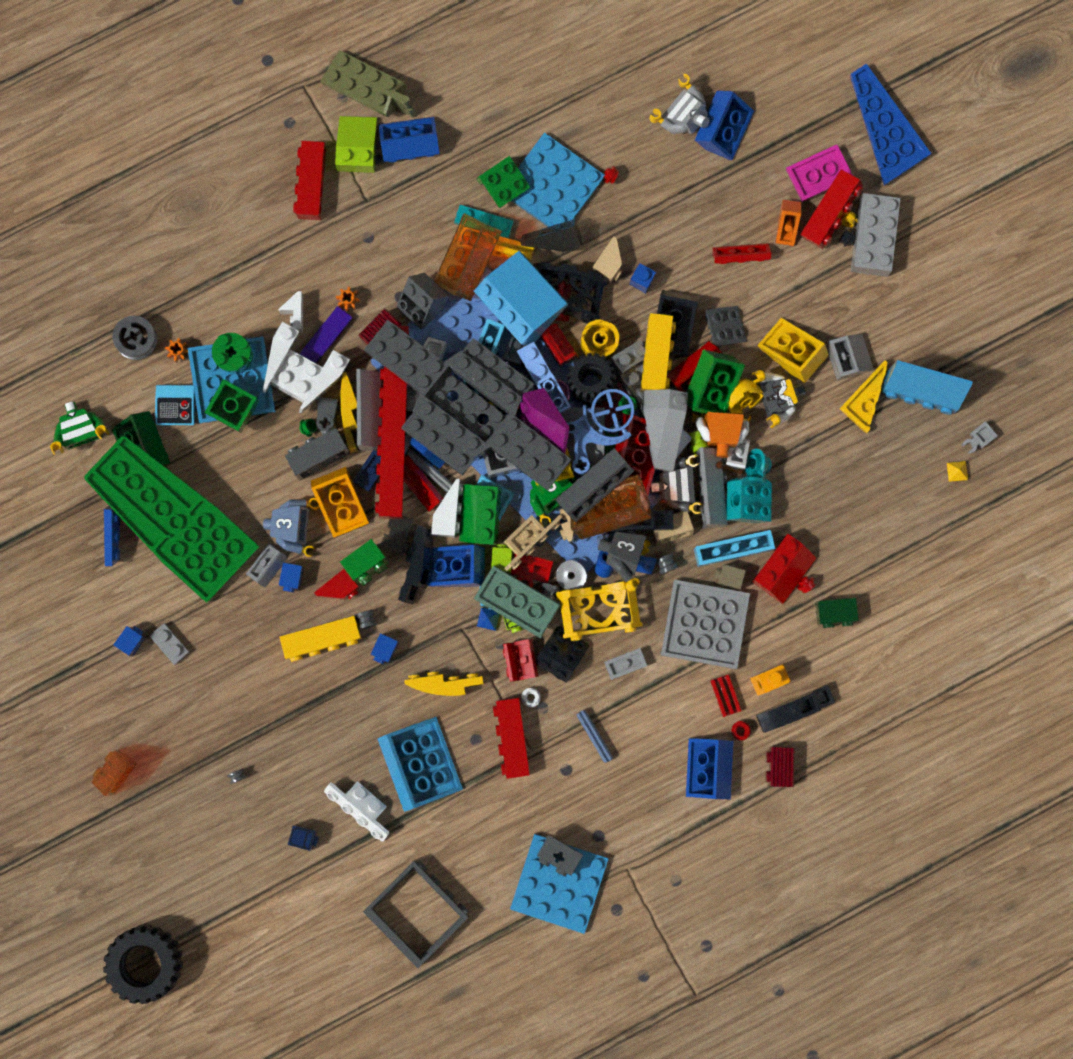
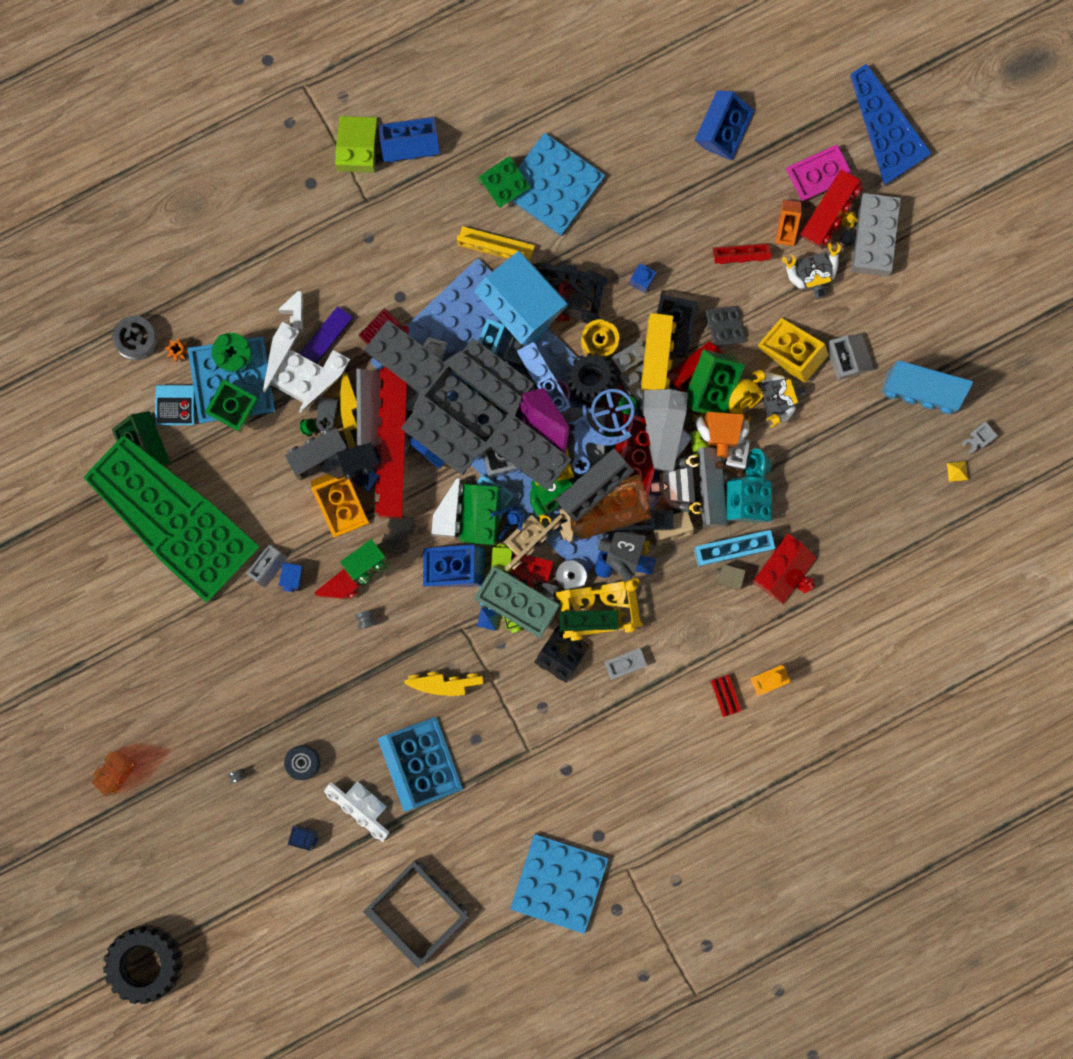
torso [50,402,110,455] -> none
blue wing [104,506,121,566] -> none
blue brick [113,626,146,657] -> none
light grey plate [149,623,190,665] -> none
sand blue torso [263,498,319,557] -> none
yellow brick [279,616,362,662] -> none
red brick [293,141,326,220] -> none
olive hinge [321,50,416,118] -> none
orange gear [336,287,360,312] -> none
blue brick [371,633,399,665] -> none
dark grey slope [397,272,449,329] -> none
black slope [398,525,433,605] -> none
red plate [404,455,444,512] -> none
light grey axle [406,449,453,492] -> none
clear orange slope [434,213,502,301] -> none
teal plate [454,205,514,239] -> none
red brick [493,698,530,779] -> none
red bracket [503,639,539,682] -> none
clear smoke slope [520,219,582,252] -> none
white plate [521,688,541,707] -> none
dark grey brick [537,834,583,877] -> none
red hinge [540,323,578,367] -> none
sand blue axle [577,710,613,763] -> none
tan slope [592,236,623,284] -> none
red plate [603,166,619,184] -> none
light grey torso [649,74,709,134] -> none
dark grey wheel [656,553,678,575] -> none
light grey plate [660,580,750,669] -> none
blue slope [686,738,734,800] -> none
red plate [731,721,751,740] -> none
black slope [756,685,835,733] -> none
dark red brick [765,747,795,787] -> none
dark green brick [815,598,859,628] -> none
yellow wing [840,360,888,433] -> none
none -> black wheel [284,745,321,780]
none -> black slope [320,442,379,480]
none -> blue plant [491,505,527,539]
none -> dark green tile [559,610,619,631]
none -> torso [782,242,841,300]

